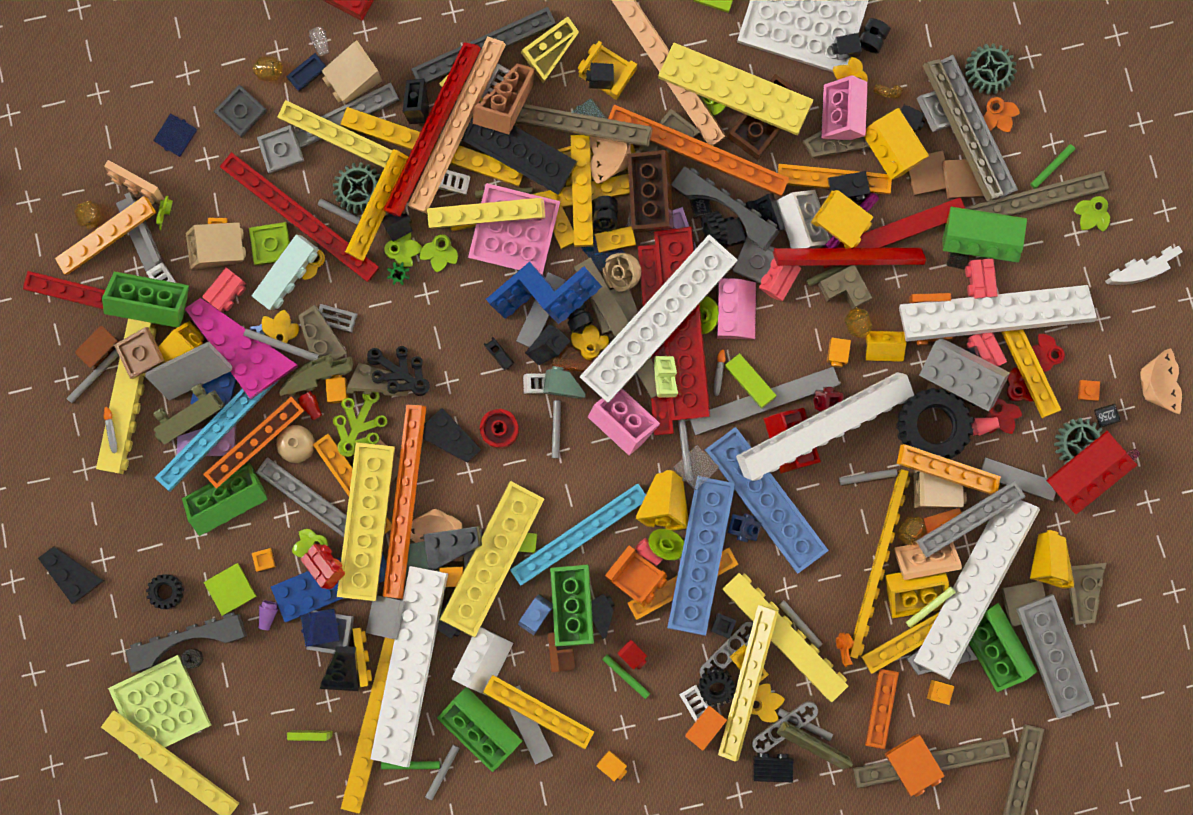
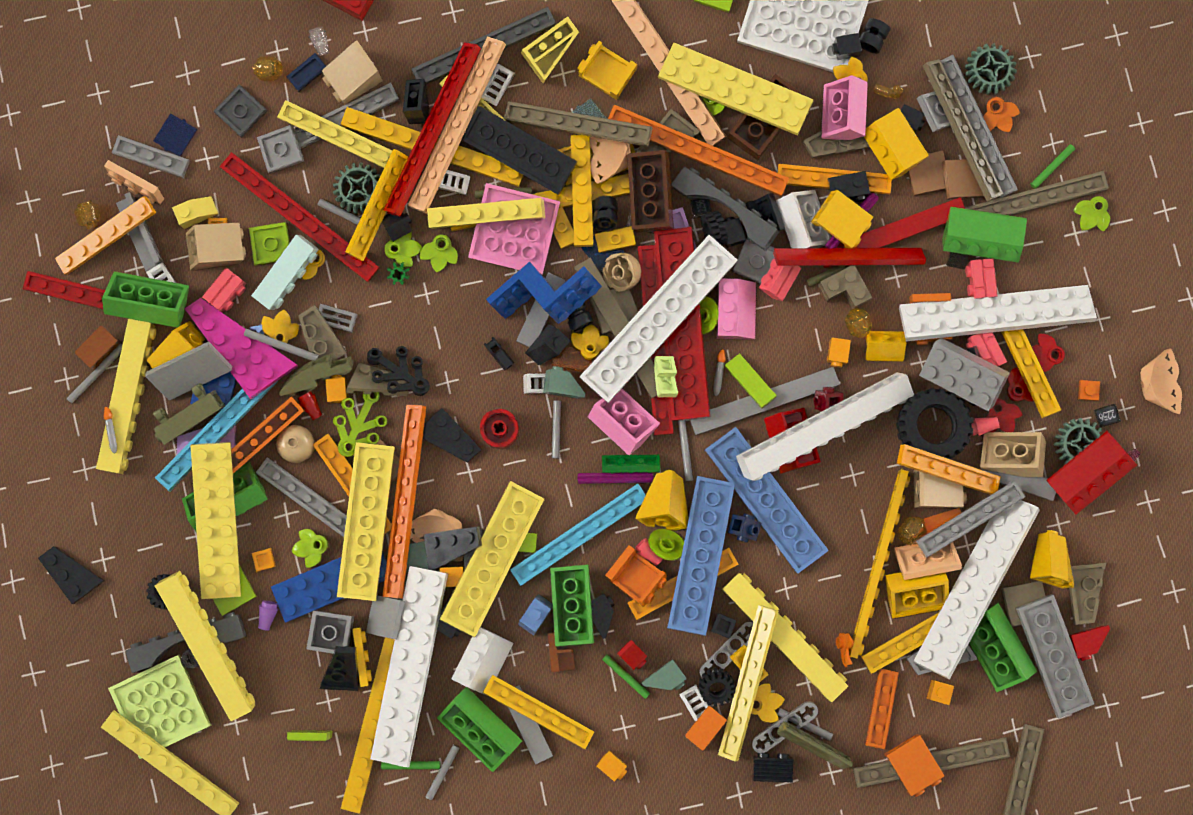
medium nougat tile [114,327,165,379] -> none
lime plate [156,196,173,230] -> none
clear blue piece [300,608,340,647] -> none
brick [301,544,345,589] -> none
nougat wedge [473,63,535,134] -> none
black brick [586,63,614,89] -> none
clear piece [673,445,719,490] -> none
light grey bar [779,600,823,649] -> none
light grey bar [839,469,898,485] -> none
yellowish green bar [906,587,955,628] -> none
white slope [1105,246,1183,285] -> none
none -> light grey tile [112,135,190,179]
none -> light yellow brick [155,571,255,721]
none -> light yellow slope [172,196,219,229]
none -> light yellow plate [190,442,241,599]
none -> magenta axle [577,472,653,484]
none -> green plate [602,454,660,473]
none -> sand green slope [641,659,687,691]
none -> tan slope [980,432,1046,477]
none -> red slope [1069,625,1110,661]

